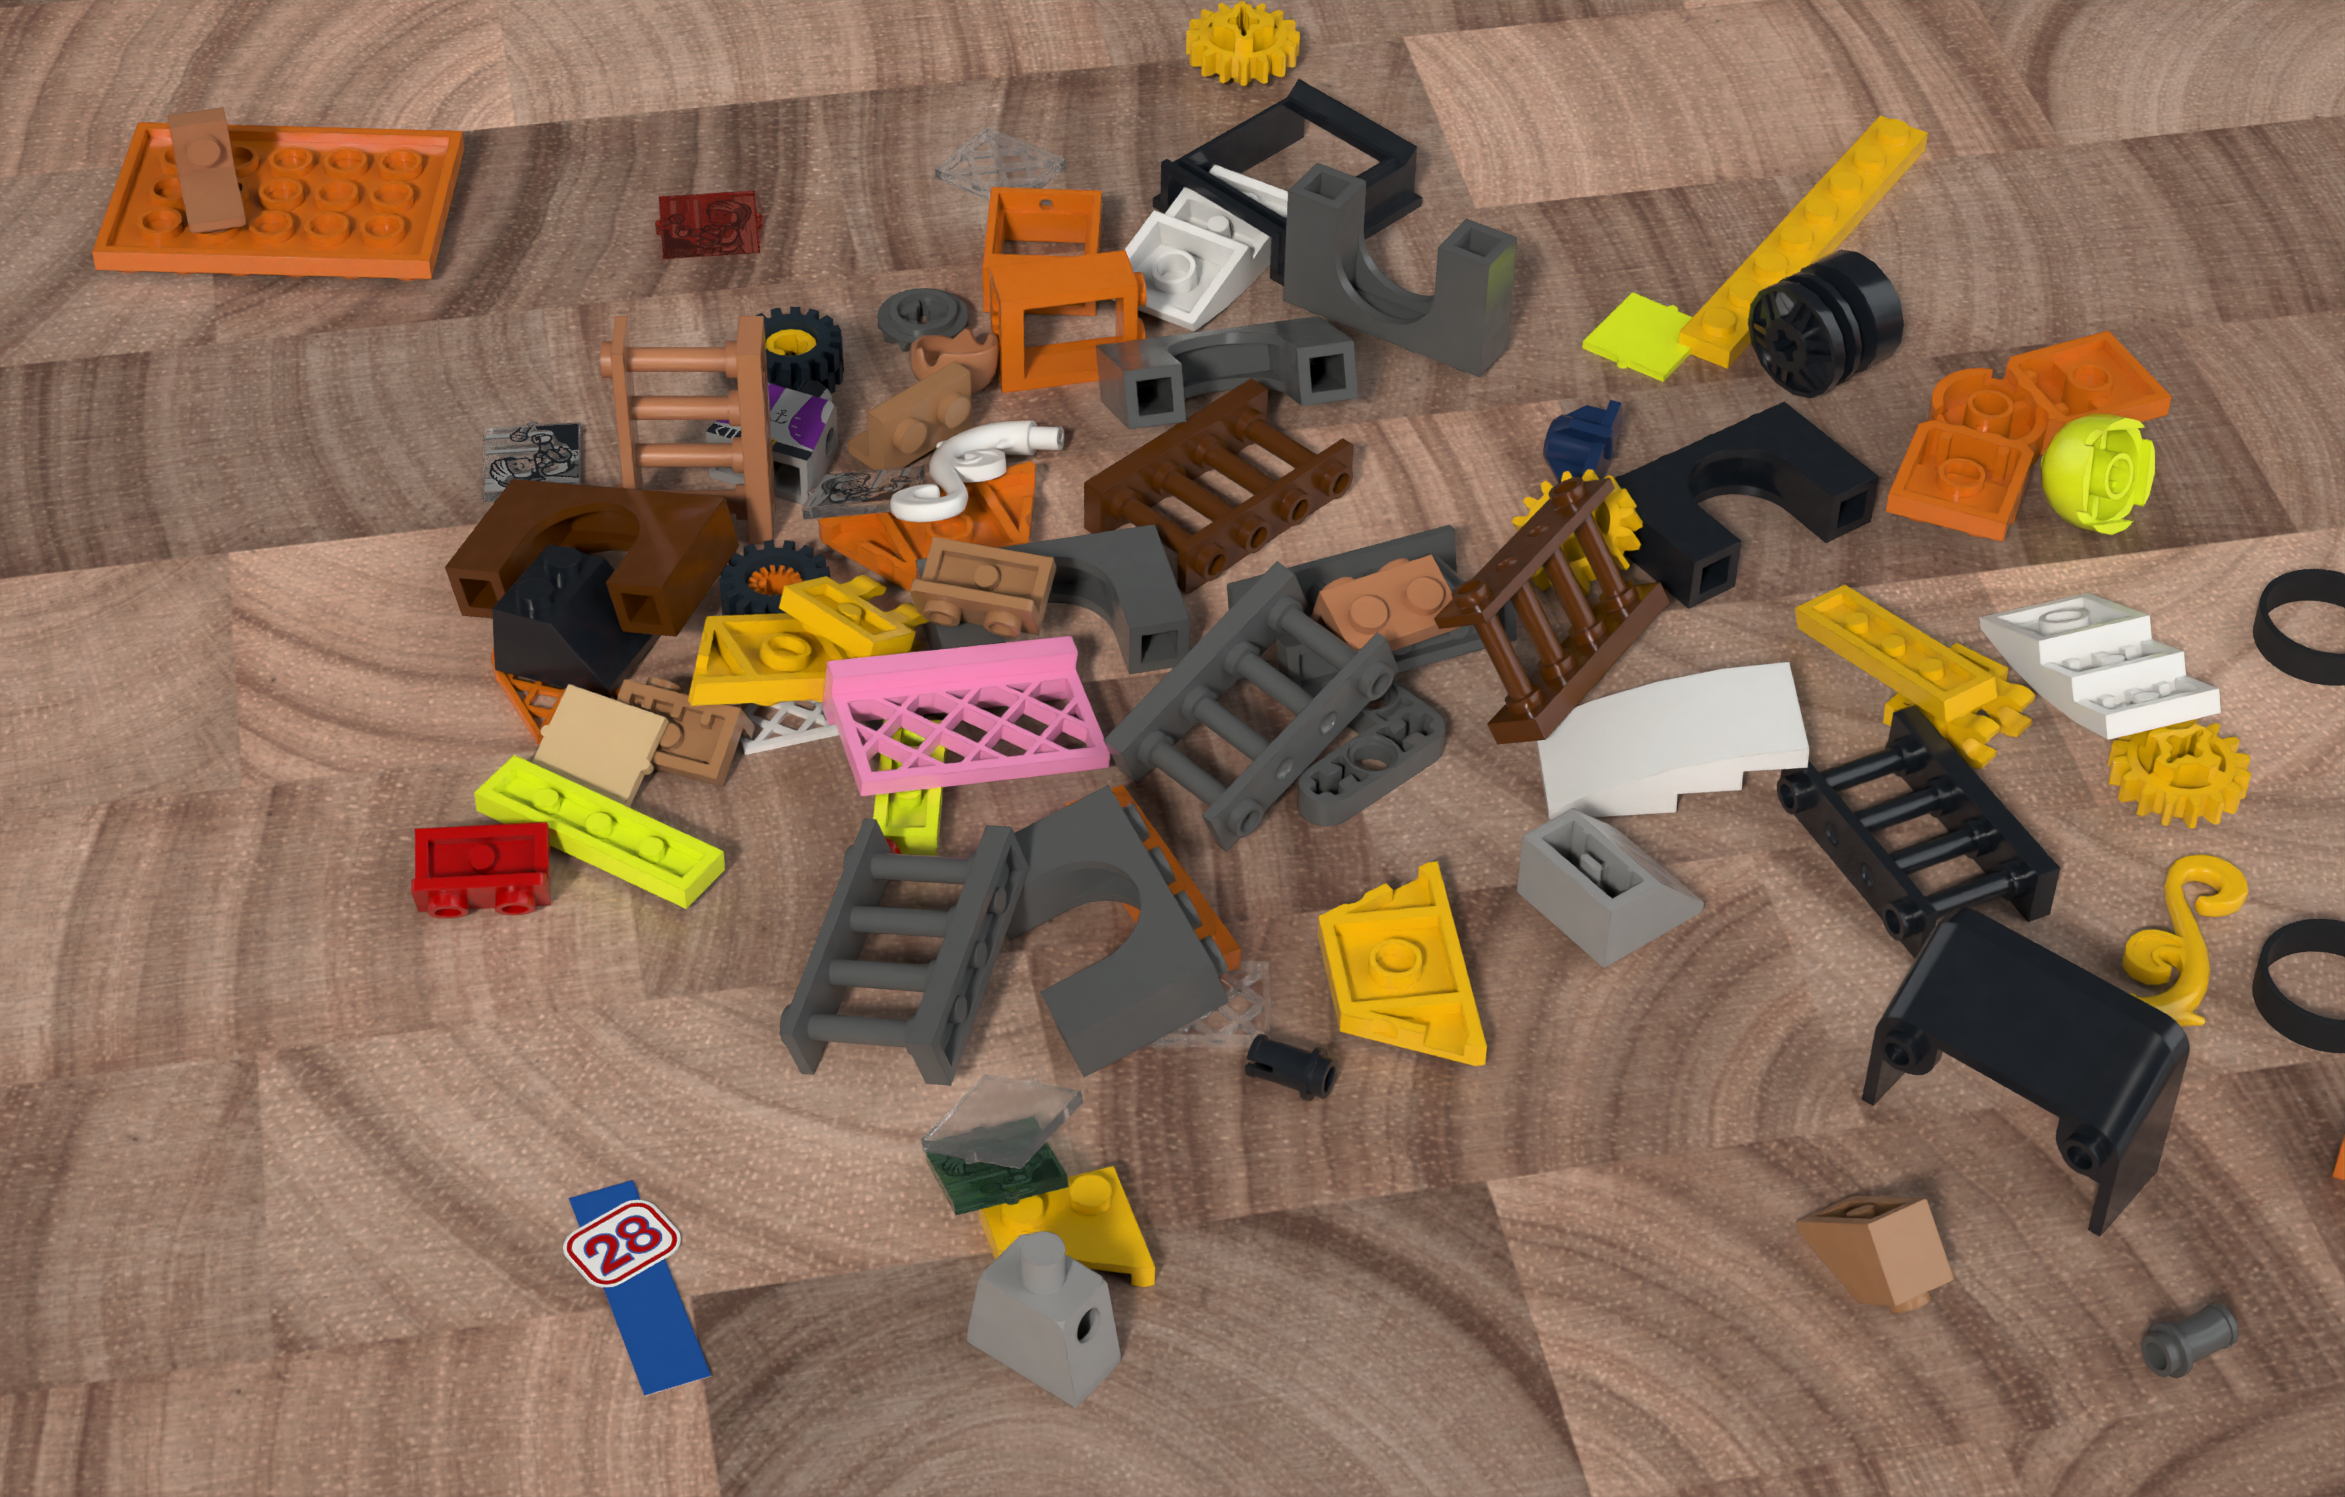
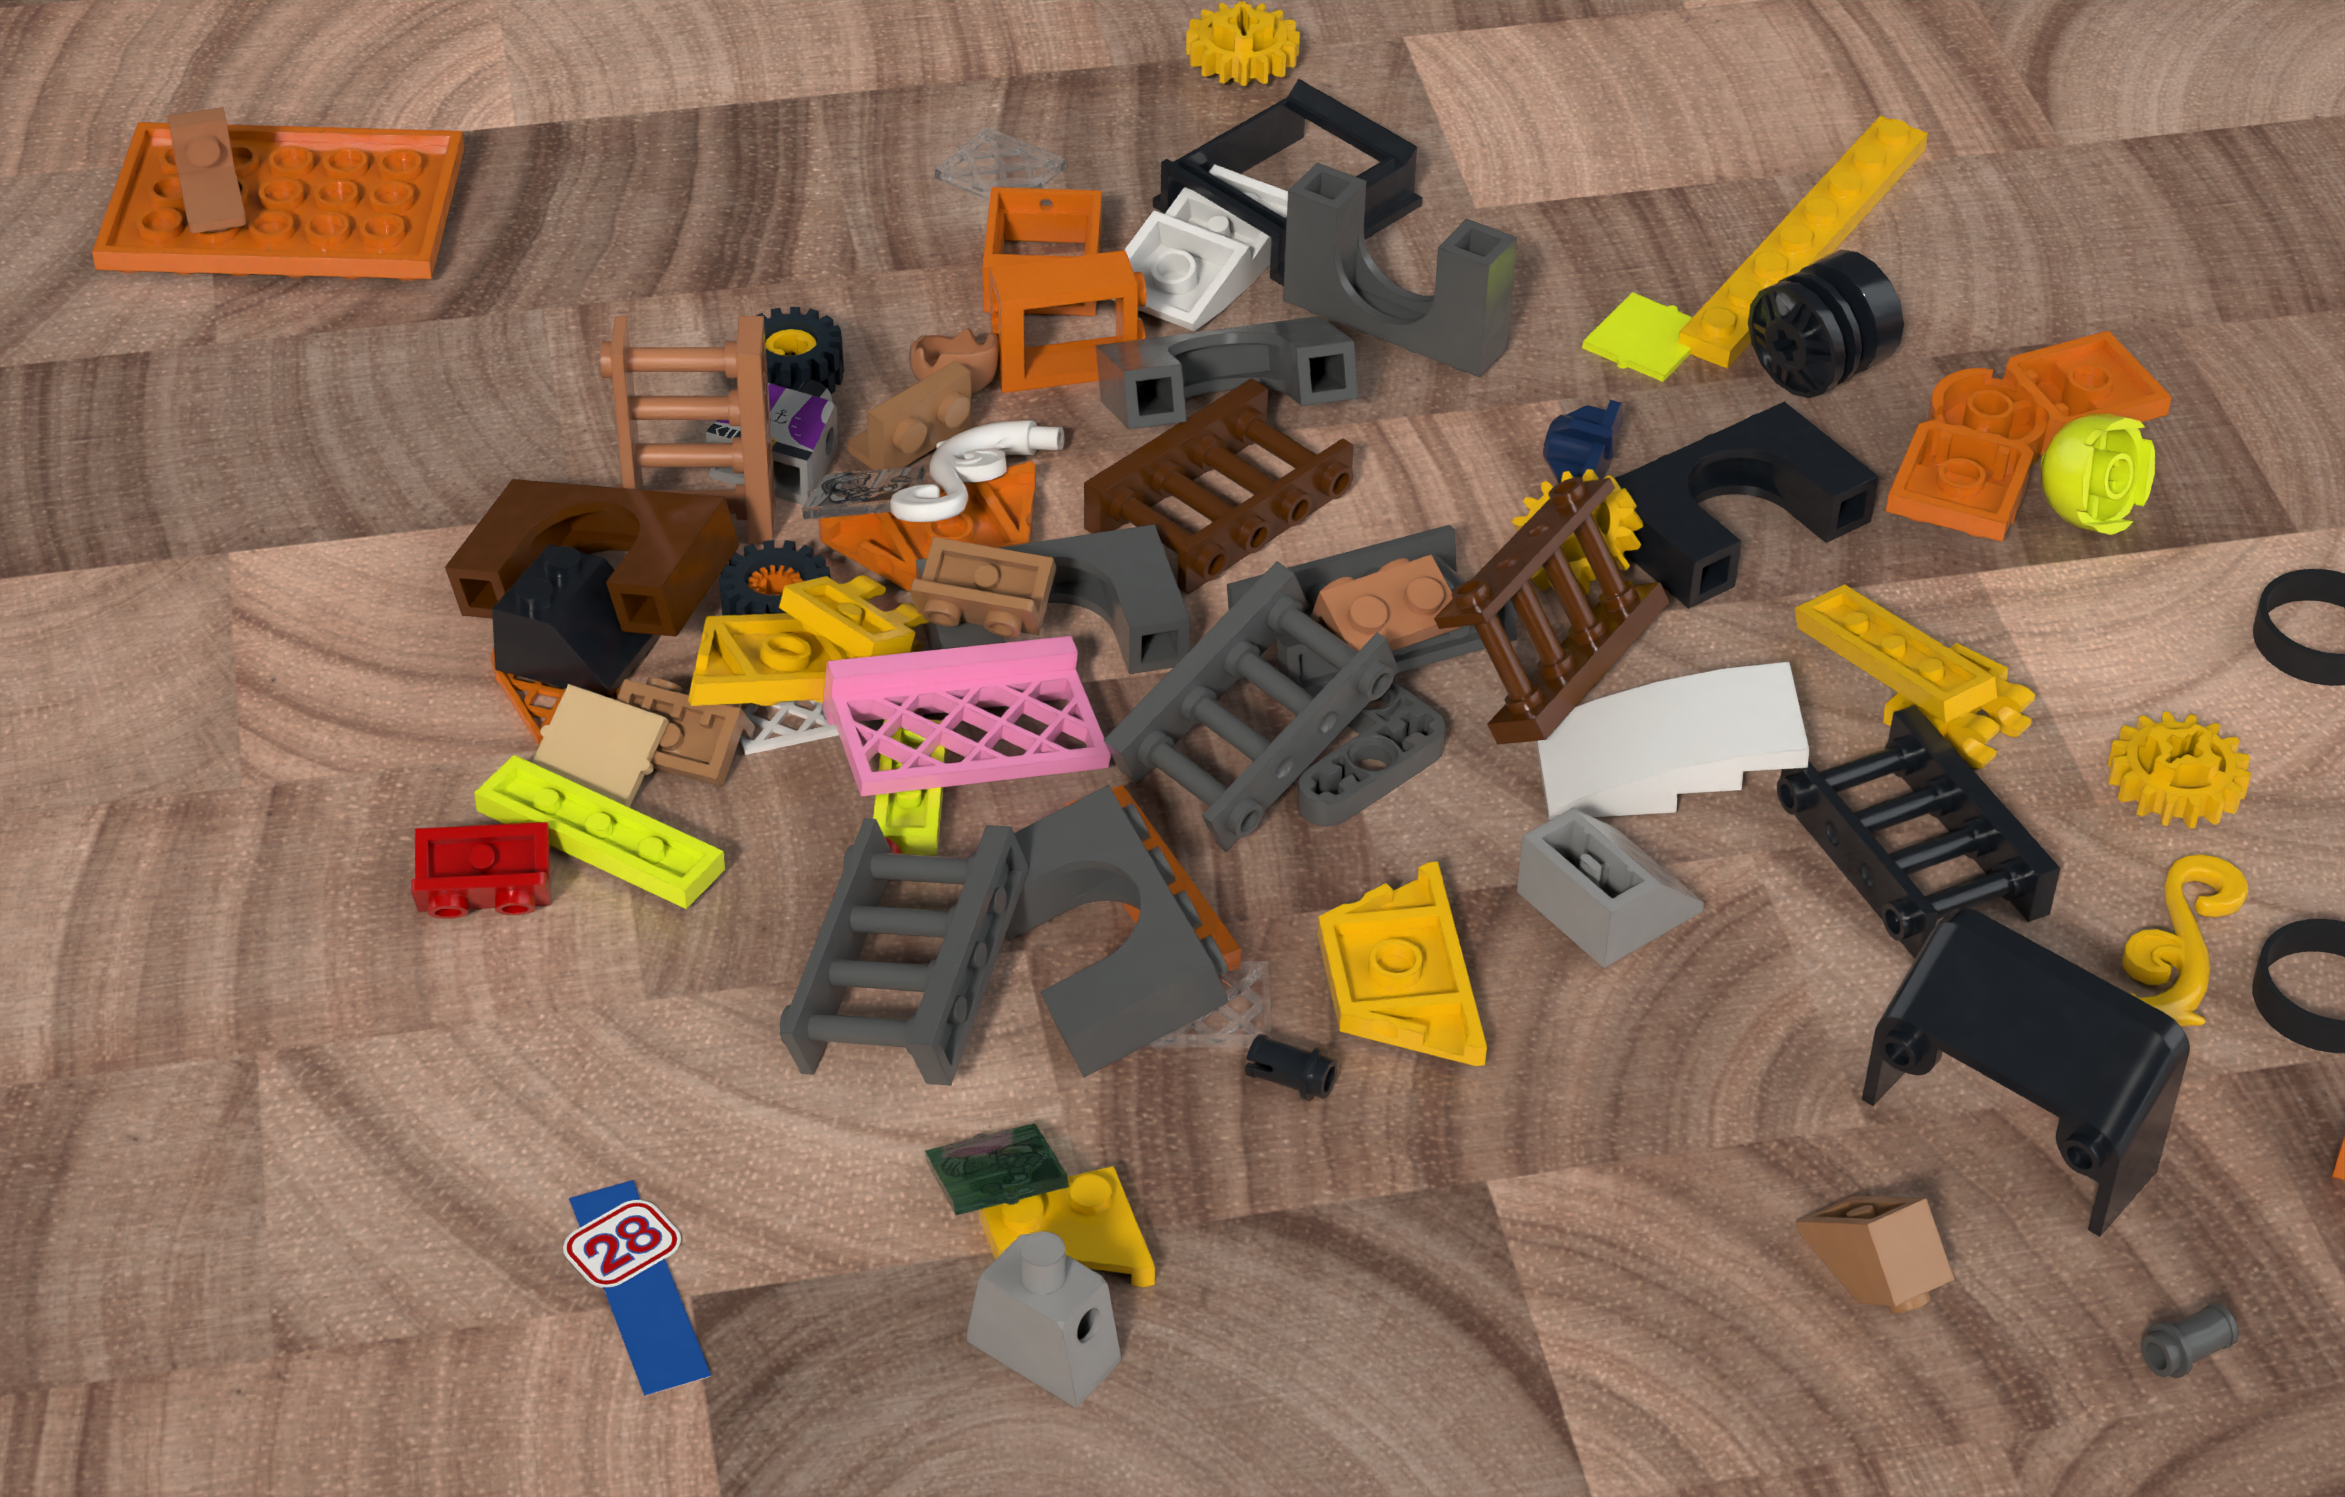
piece [482,421,582,502] -> none
clear red piece [655,190,763,259] -> none
dark grey gear [878,288,969,352] -> none
clear piece [921,1074,1083,1169] -> none
white slope [1979,593,2221,740] -> none

